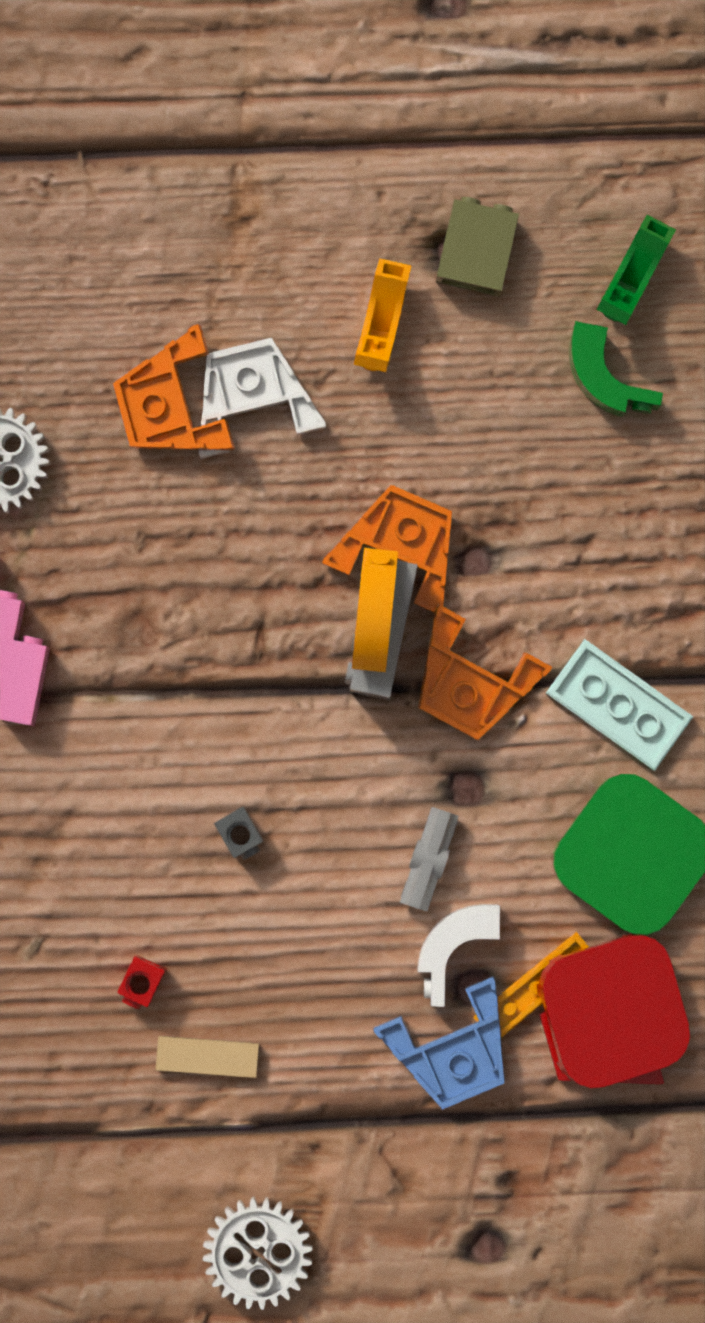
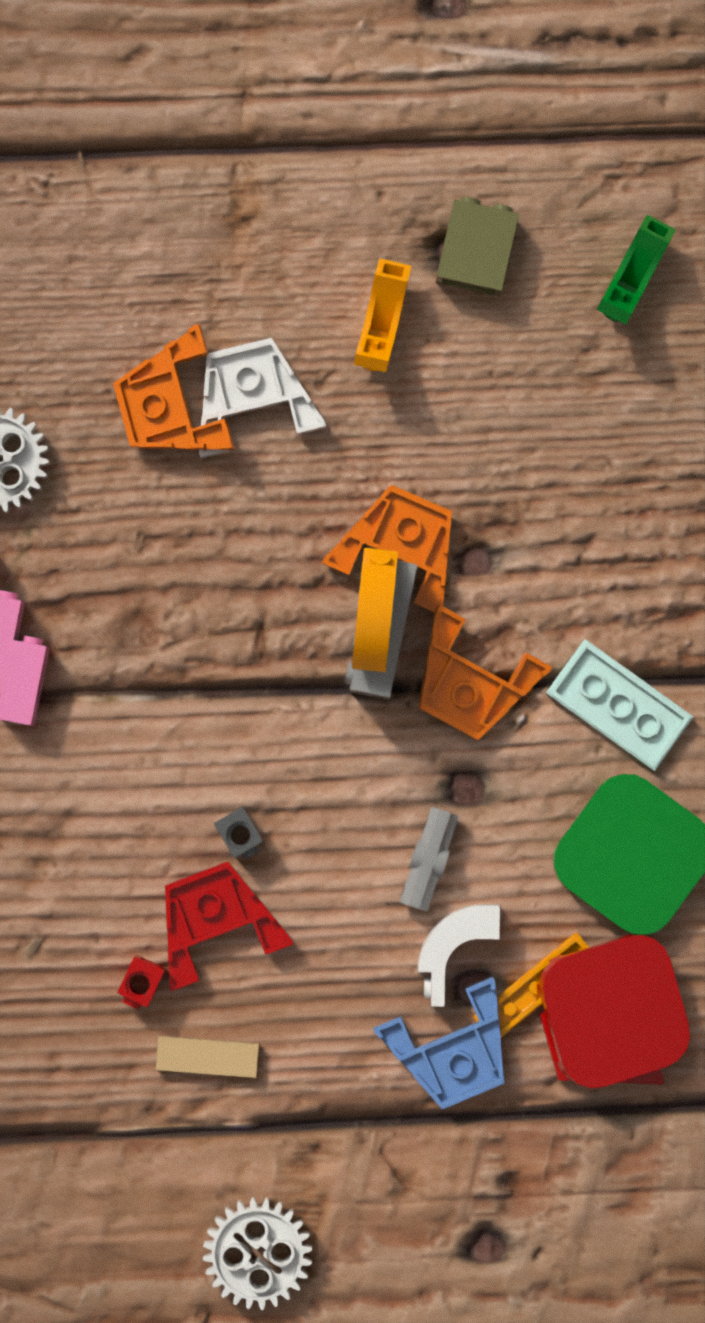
green arch [569,321,663,417] -> none
none -> red wing [165,861,294,991]

